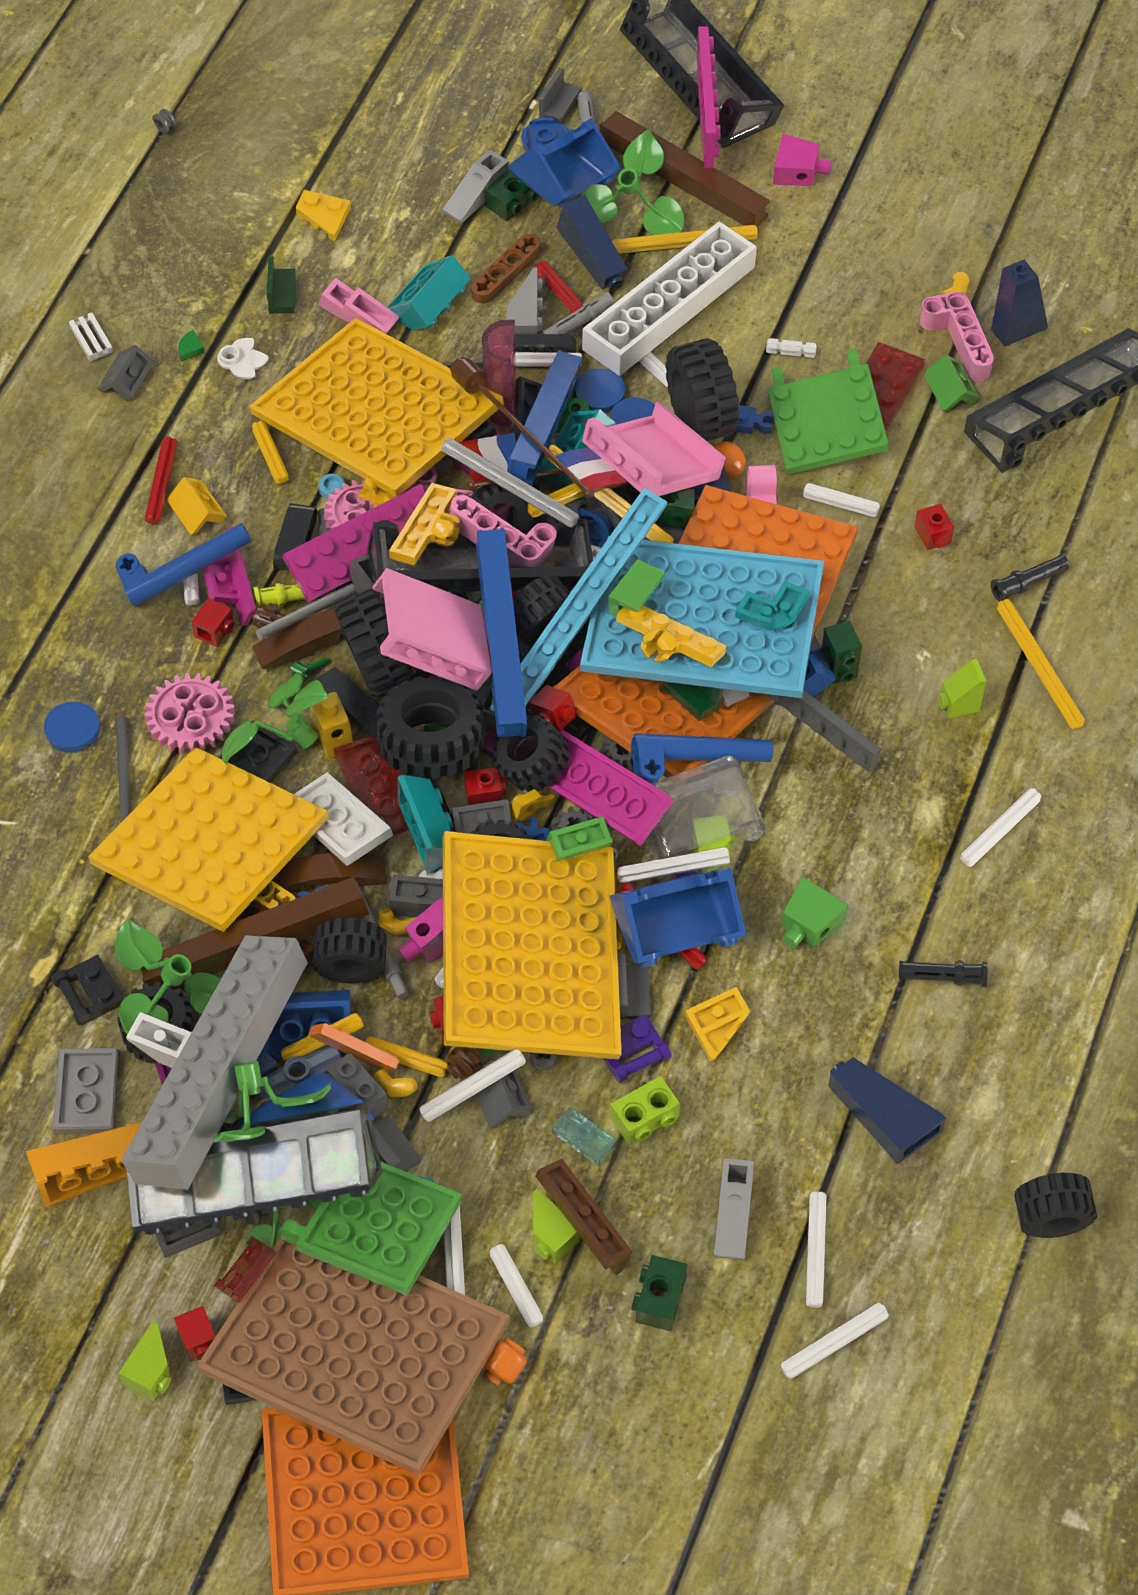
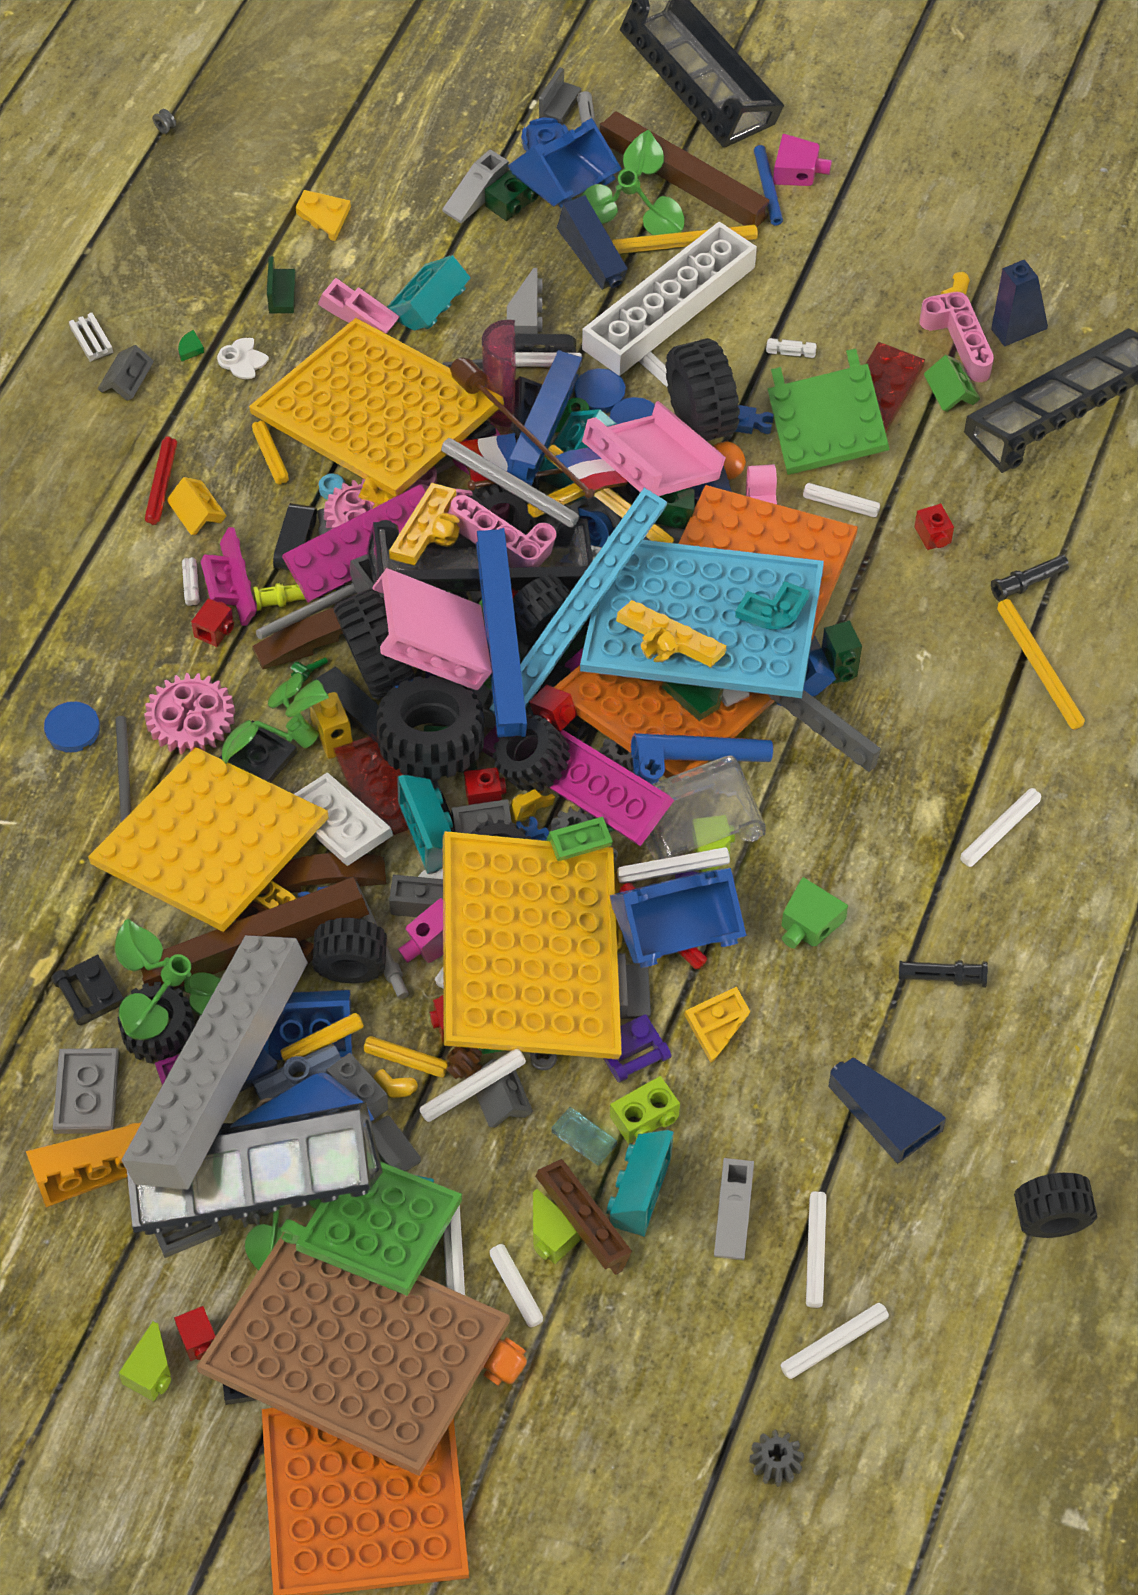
blue axle [116,523,252,607] -> none
white slope [126,1012,192,1068] -> none
bright green plant [213,1061,331,1143] -> none
clear red plate [213,1236,277,1303] -> none
reddish brown gear [252,603,285,637] -> none
orange tile [308,1023,399,1071] -> none
yellow arm [378,908,417,936] -> none
dark orange beam [471,234,541,304] -> none
red axle [536,260,592,327] -> none
light grey pin [543,291,615,334] -> none
bright green panel [608,559,665,617] -> none
dark green brick [631,1255,687,1332] -> none
dark pink plate [696,26,720,168] -> none
lime slope [938,659,986,719] -> none
none -> teal slope [606,1130,674,1237]
none -> dark grey gear [749,1429,804,1487]
none -> blue piece [754,145,783,226]

